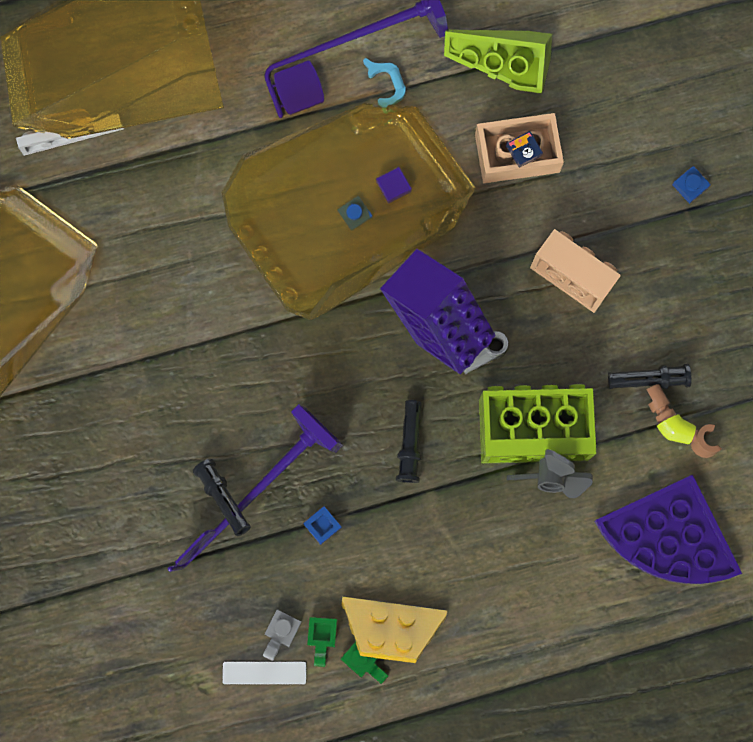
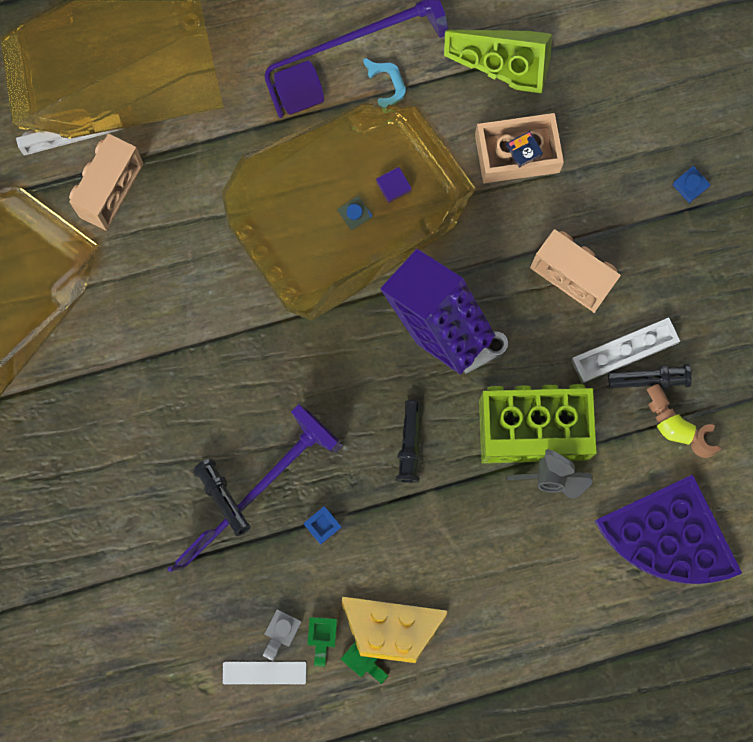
none -> light nougat brick [69,133,144,231]
none -> white plate [571,318,680,384]

